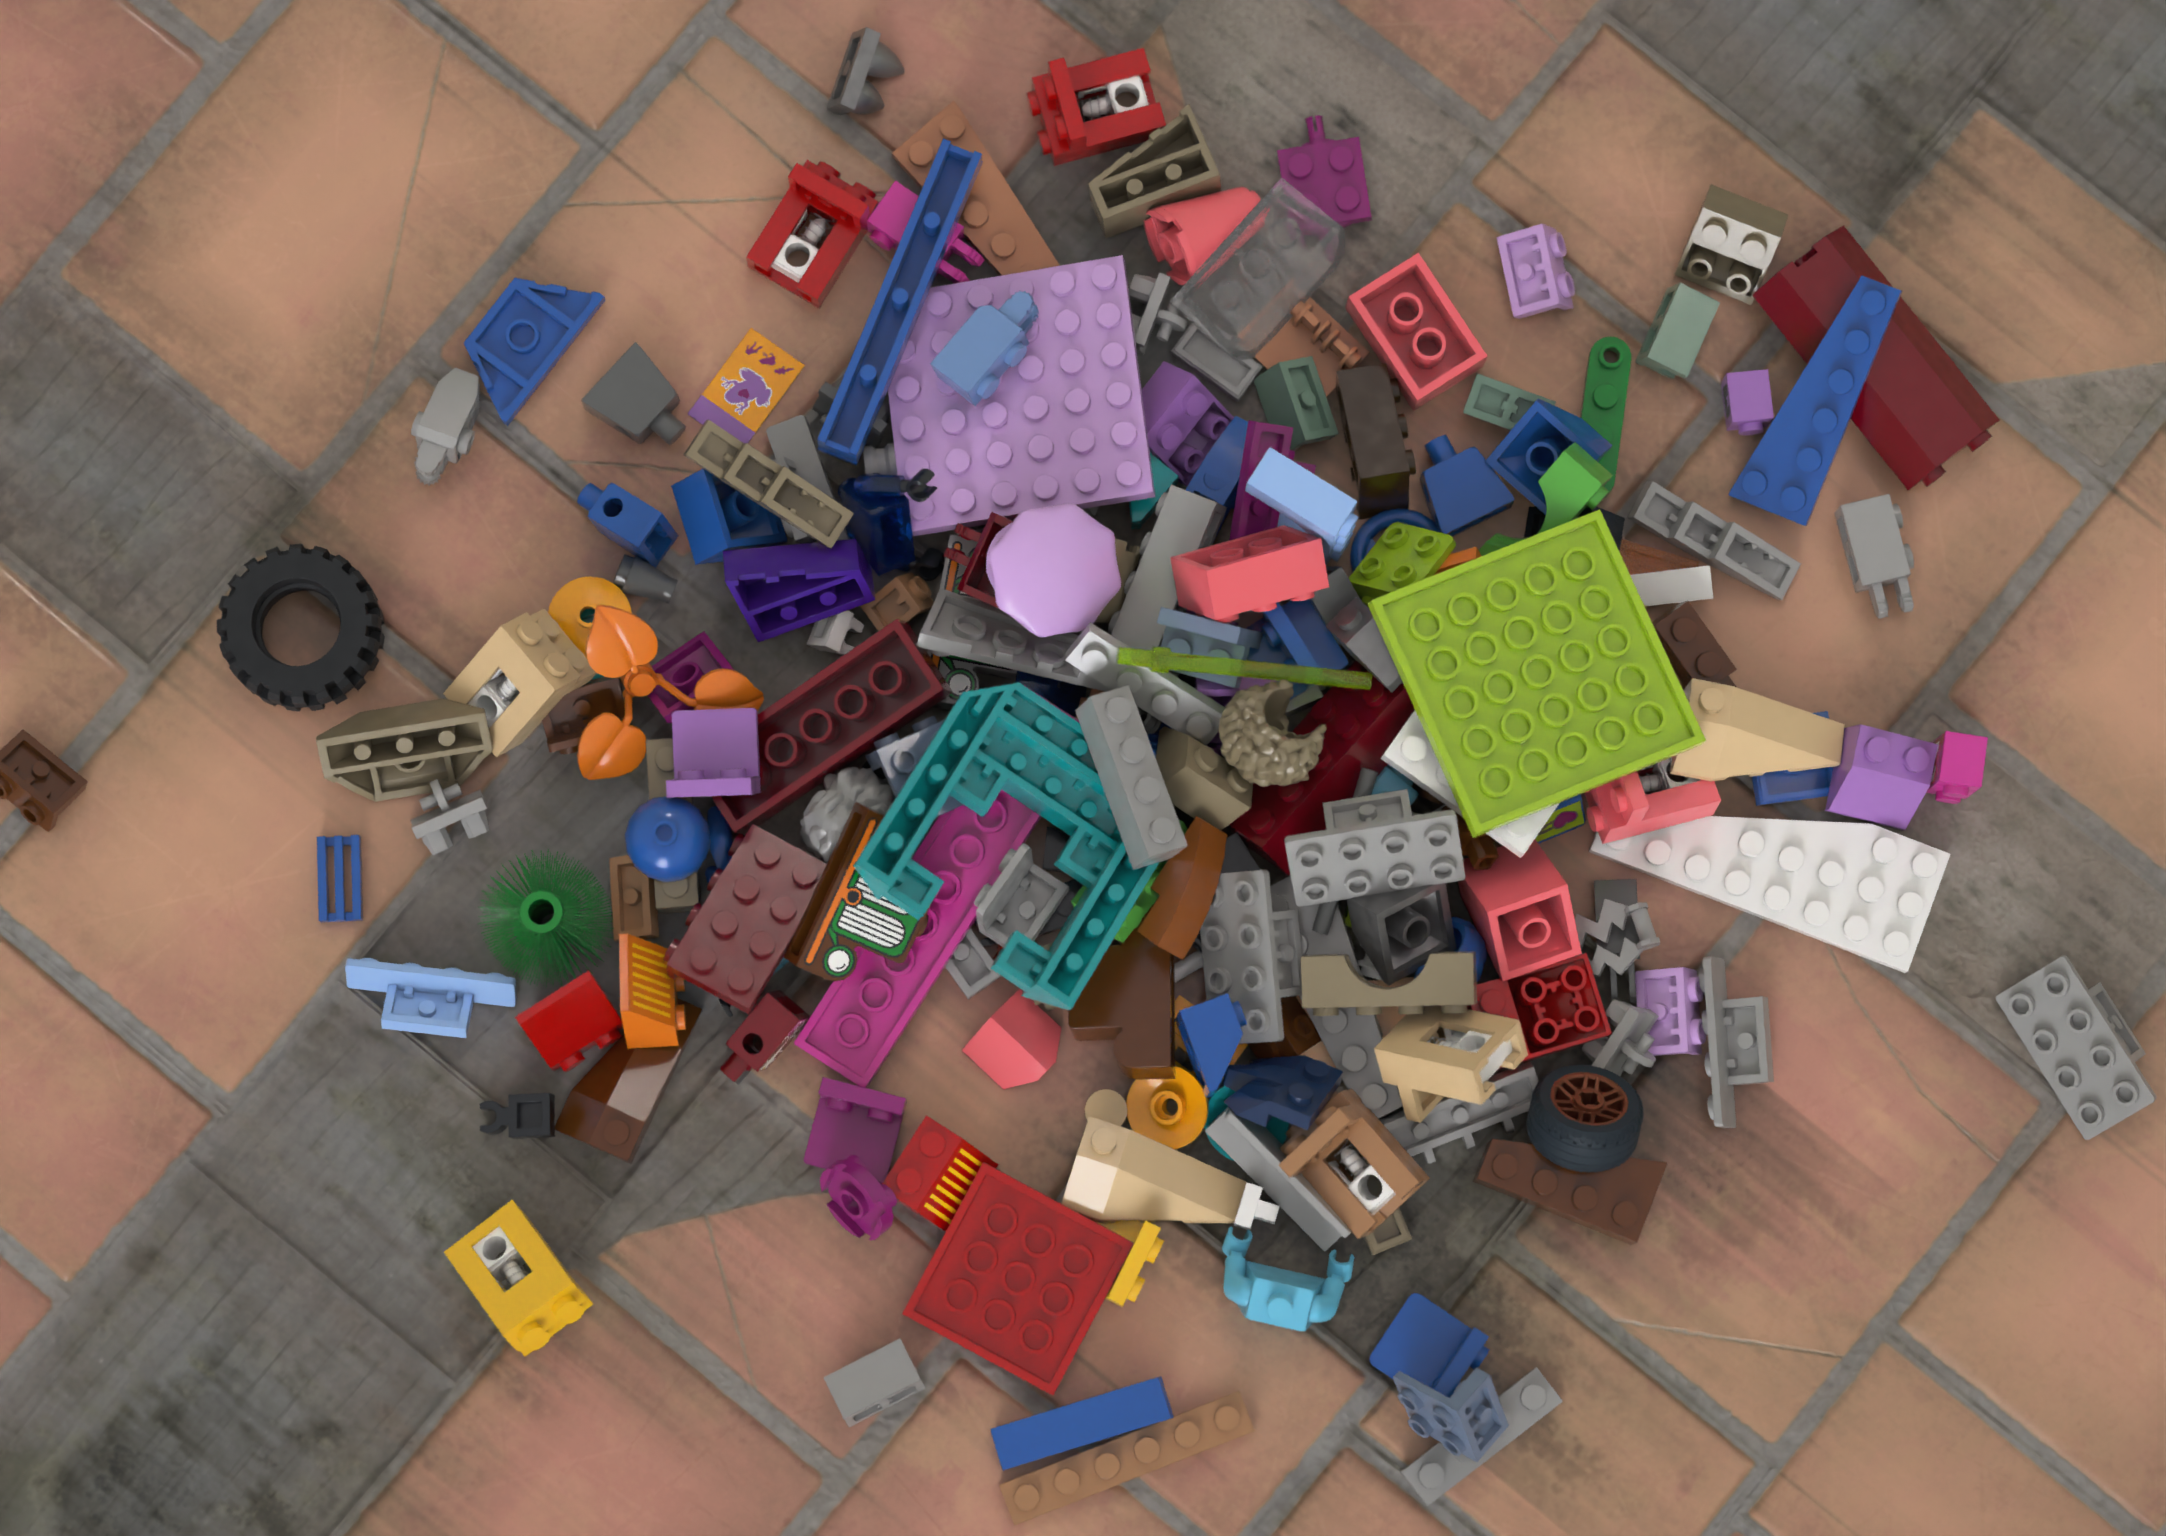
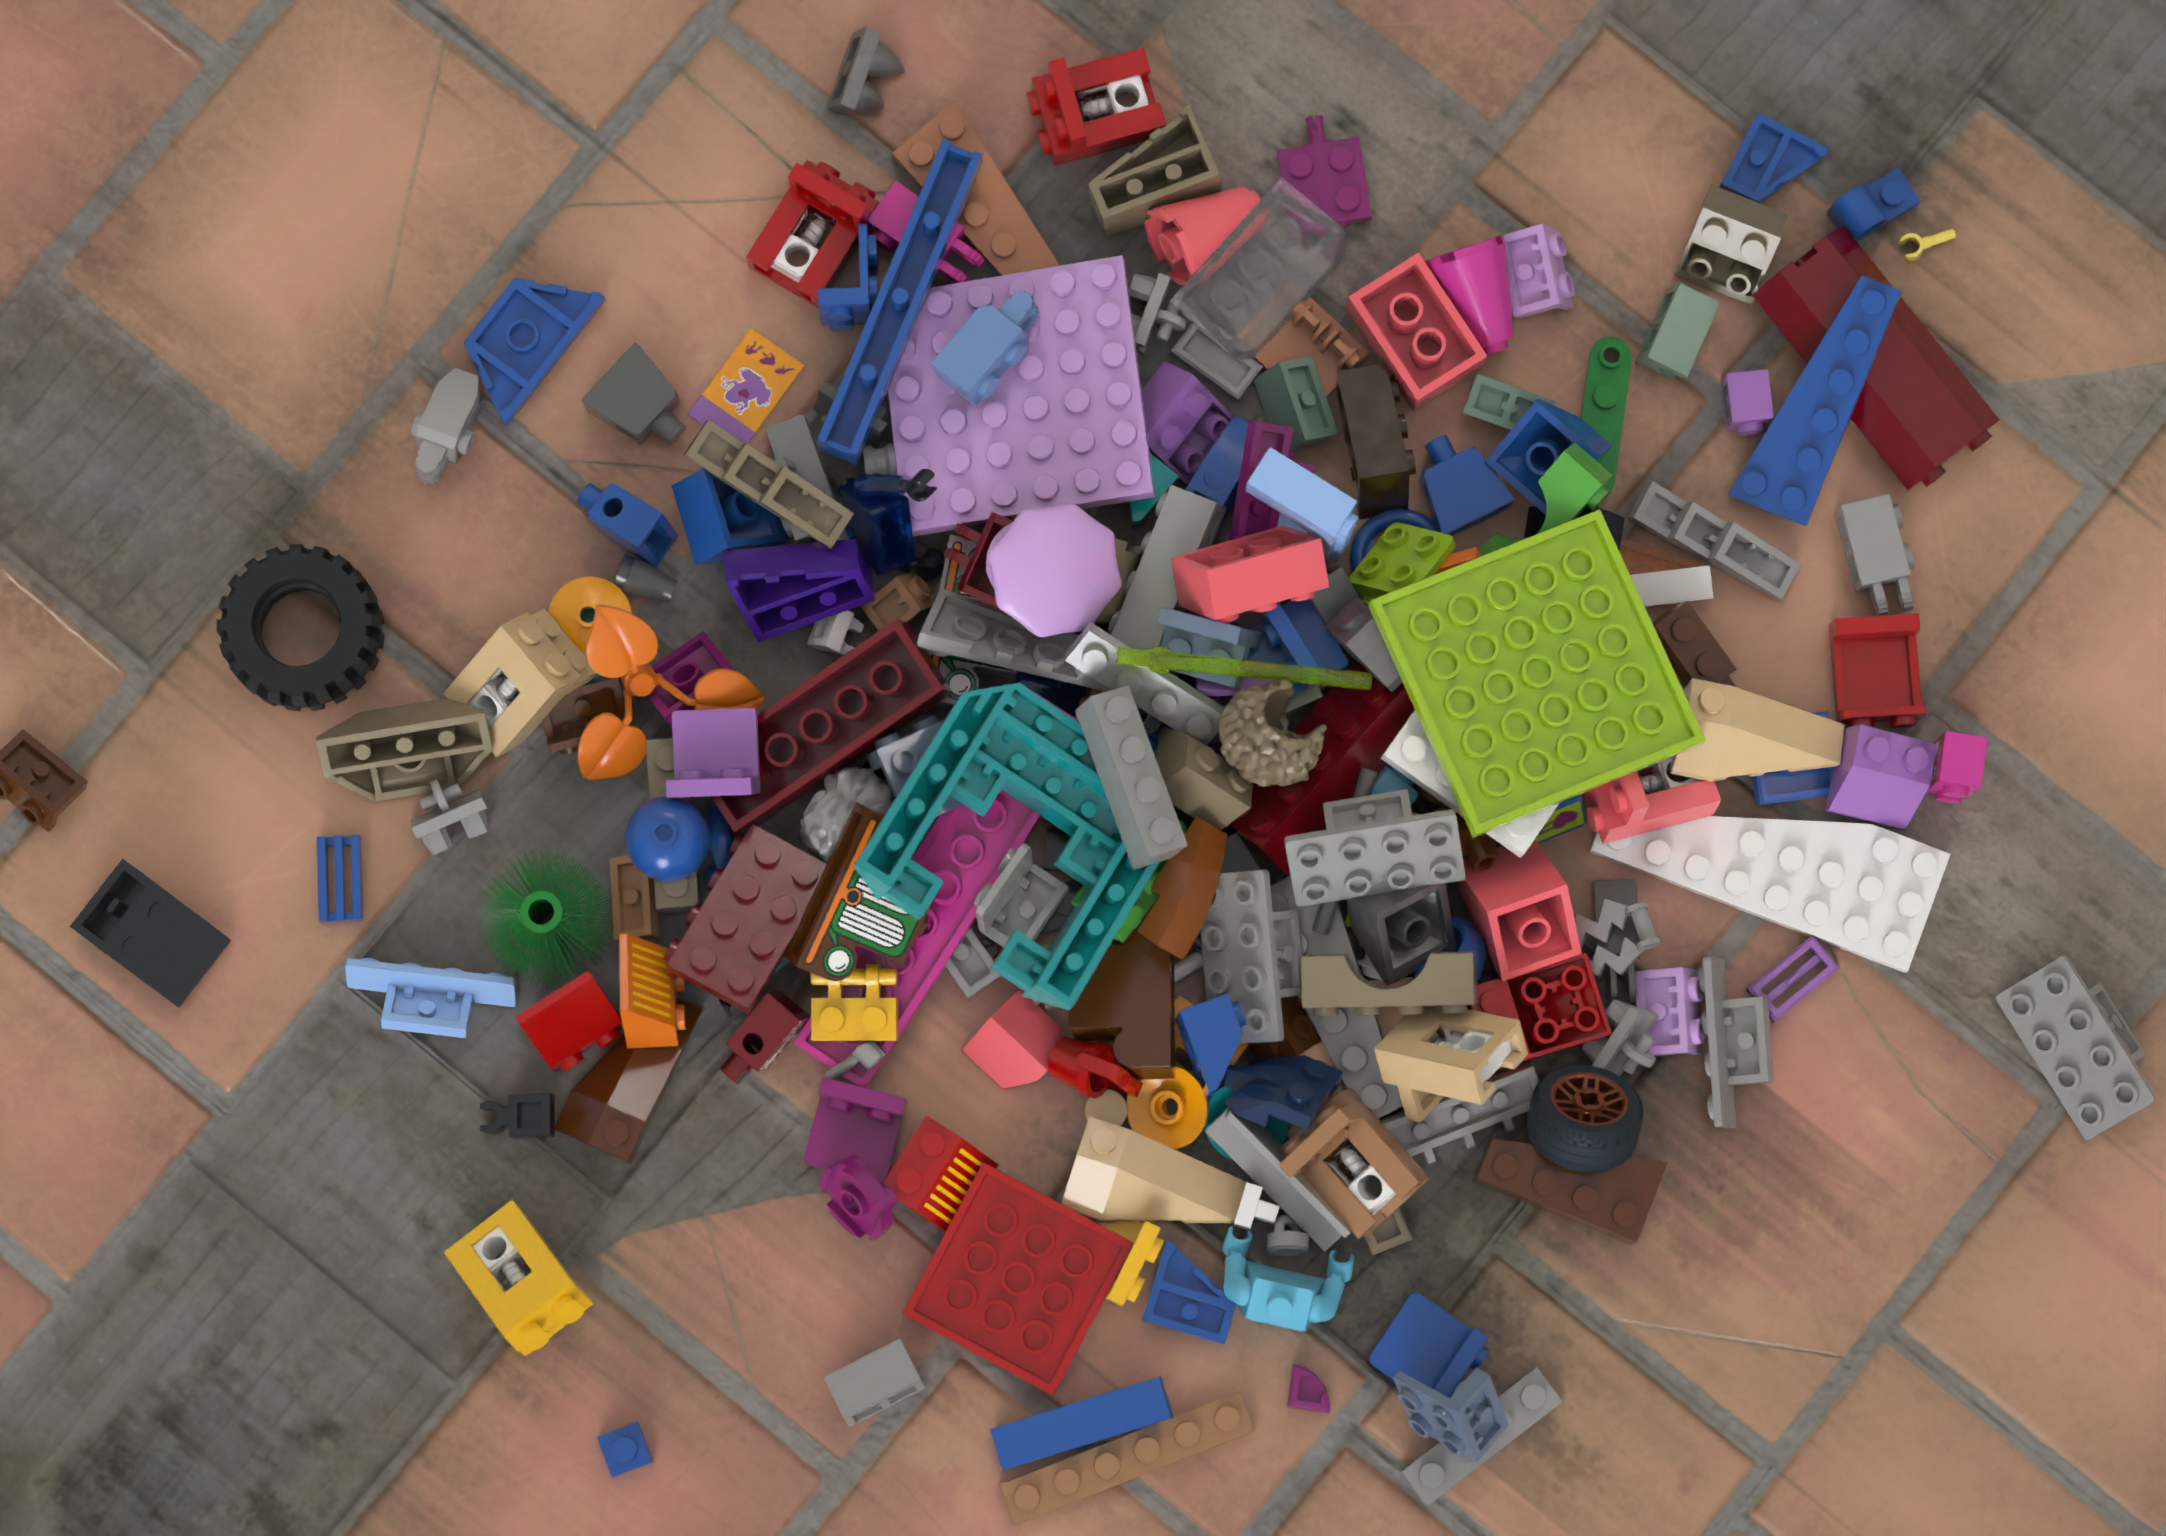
none -> black slope [70,859,232,1008]
none -> blue plate [597,1421,653,1478]
none -> yellow plate [811,964,898,1041]
none -> blue bracket [818,224,879,331]
none -> light grey hand [825,1041,885,1079]
none -> red piece [1048,1036,1143,1098]
none -> blue wing [1142,1241,1236,1345]
none -> light grey tile [1267,1214,1309,1257]
none -> magenta tile [1287,1364,1330,1414]
none -> dark pink cone [1425,235,1514,355]
none -> blue wing [1719,112,1829,203]
none -> medium lavender tile [1746,935,1840,1022]
none -> blue plate [1826,167,1921,242]
none -> red panel [1828,613,1927,728]
none -> light yellow hand [1899,228,1956,261]

